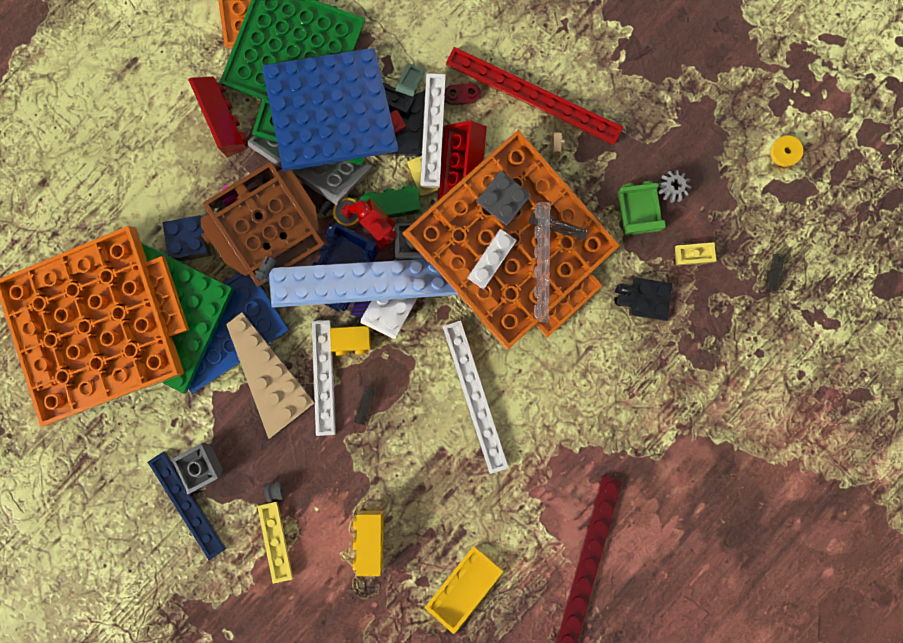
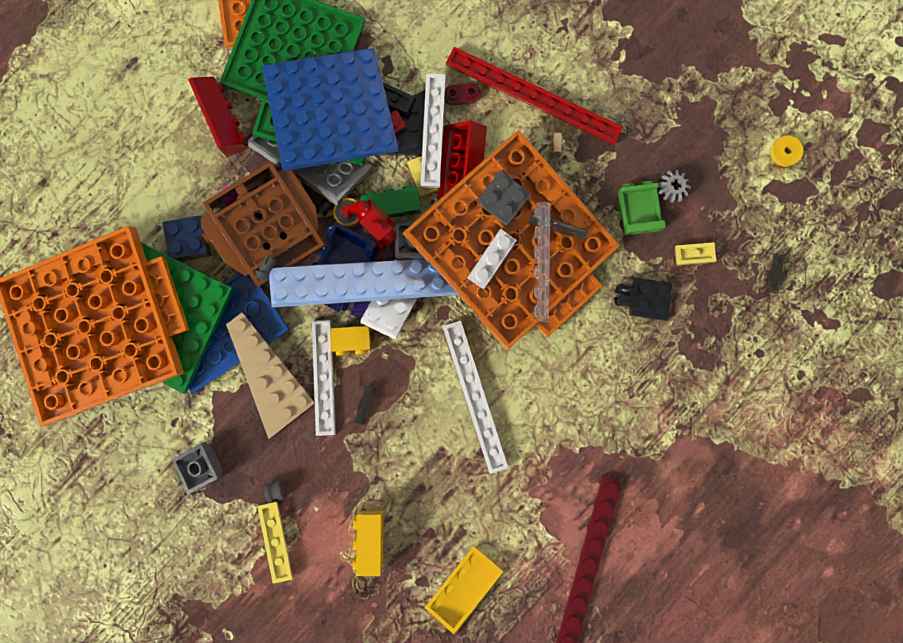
dark blue tile [147,451,226,560] -> none
sand green tile [396,63,426,96] -> none

